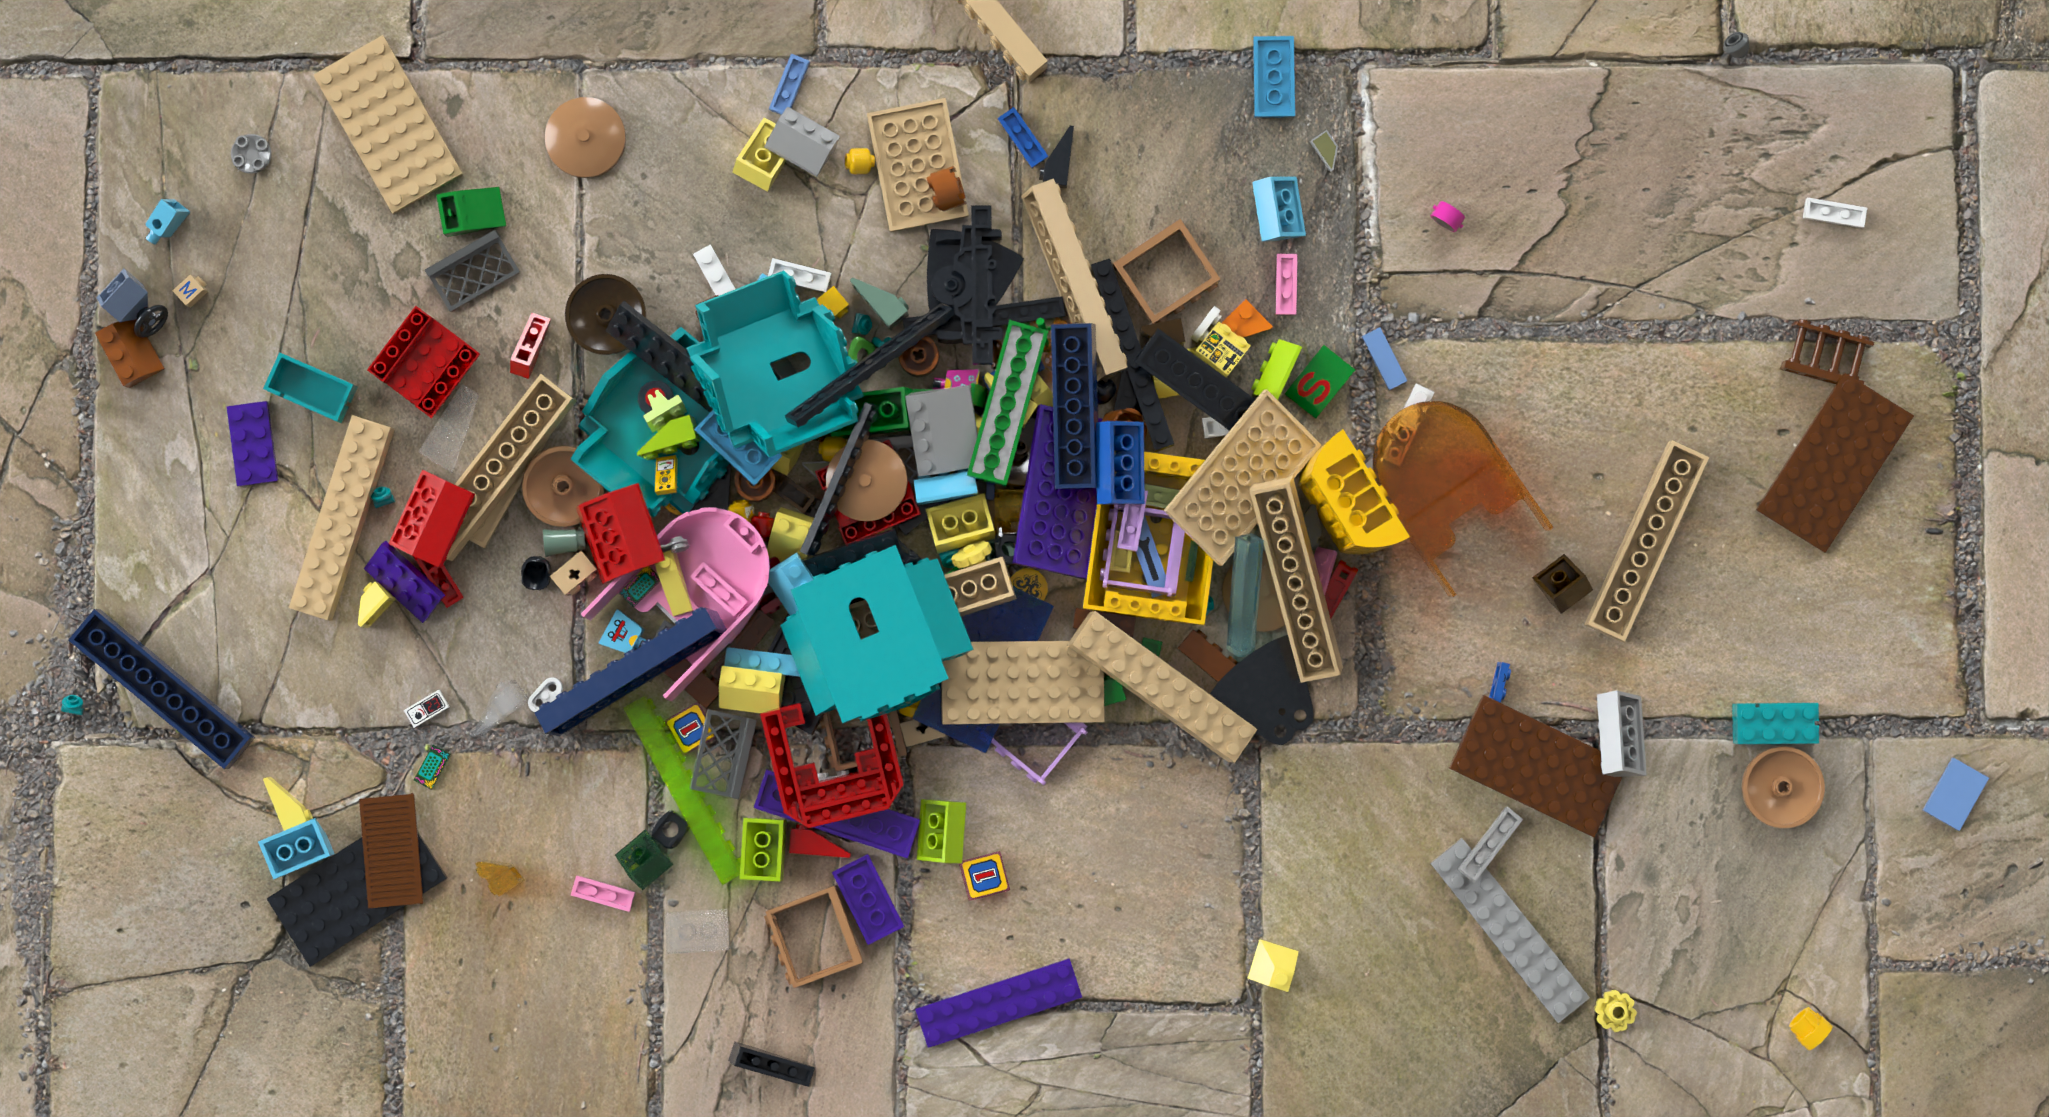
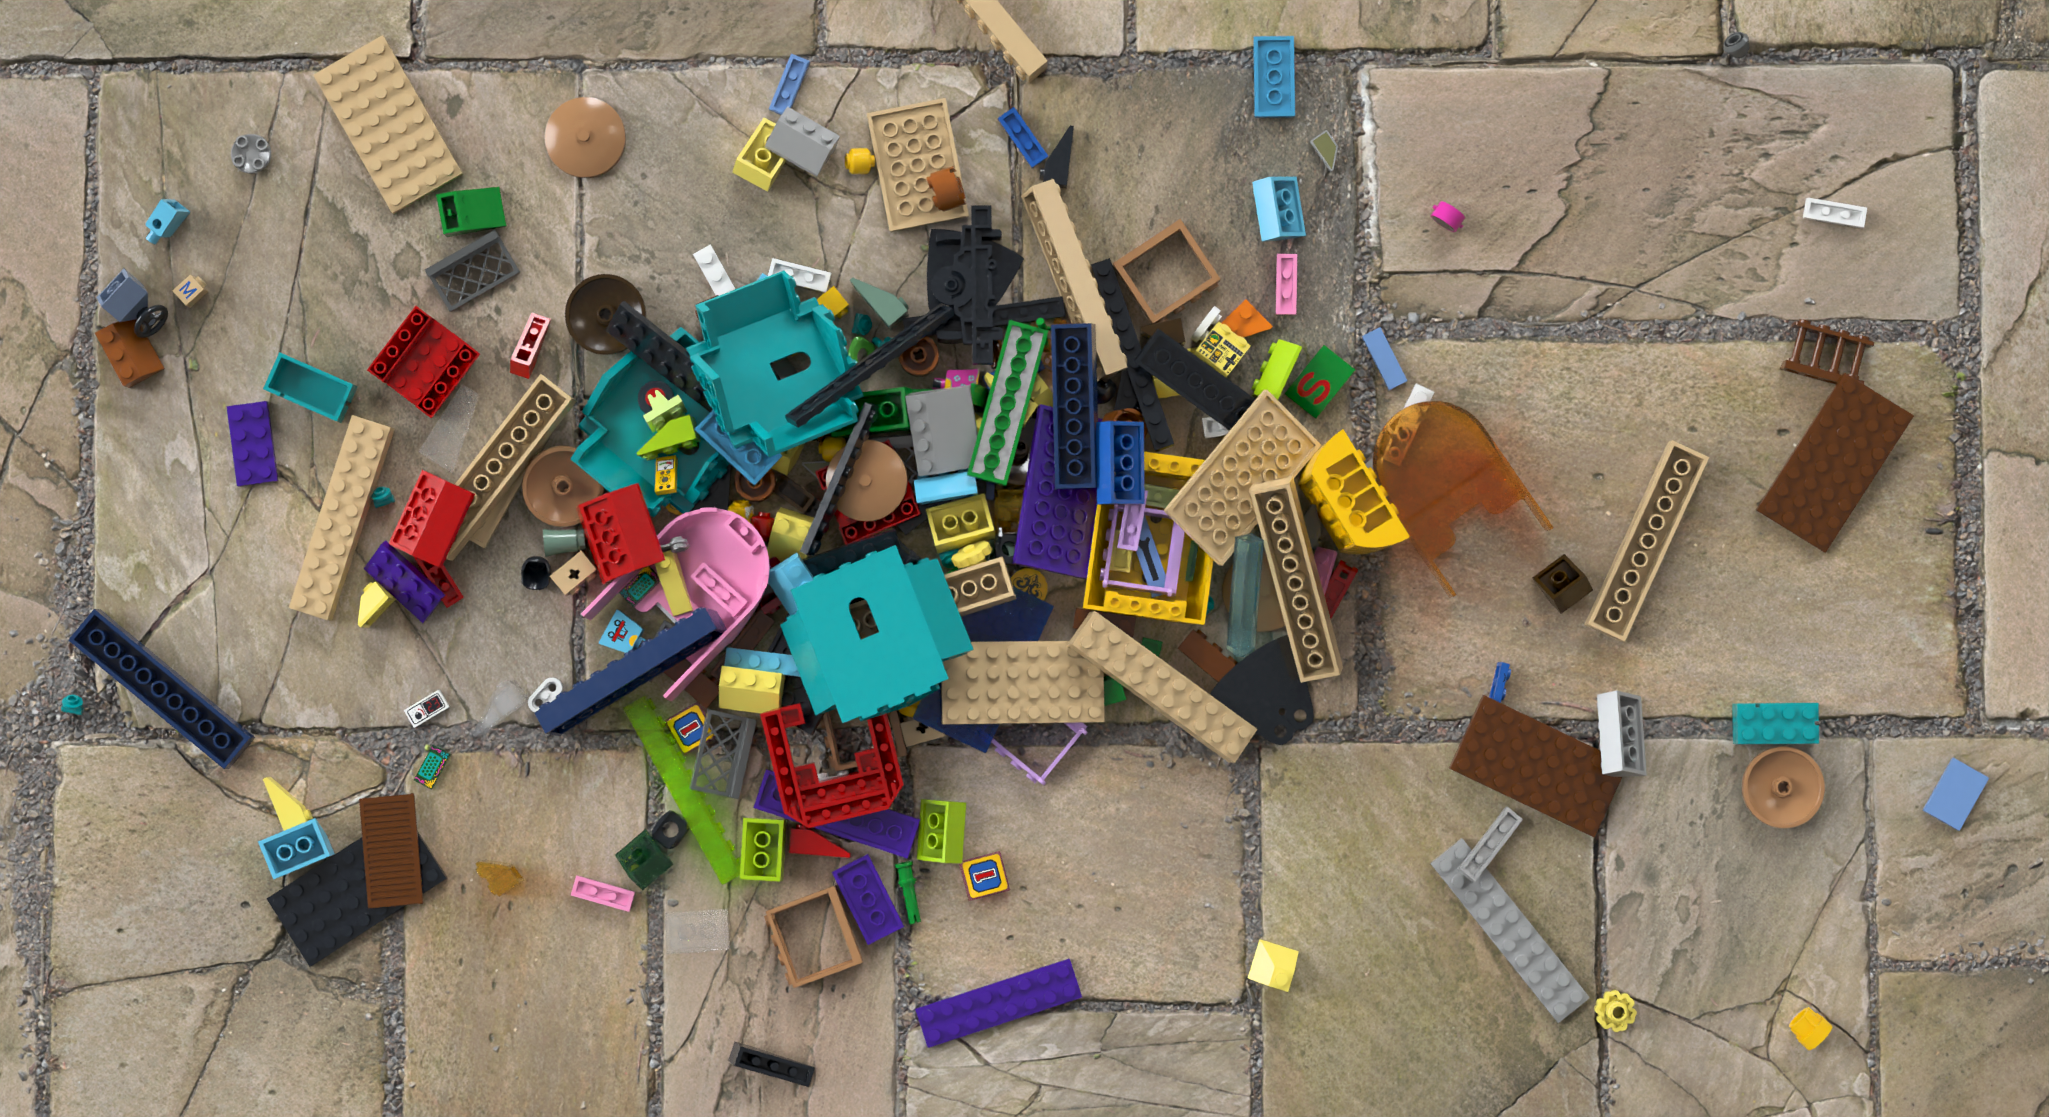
none -> green pin [895,861,921,924]

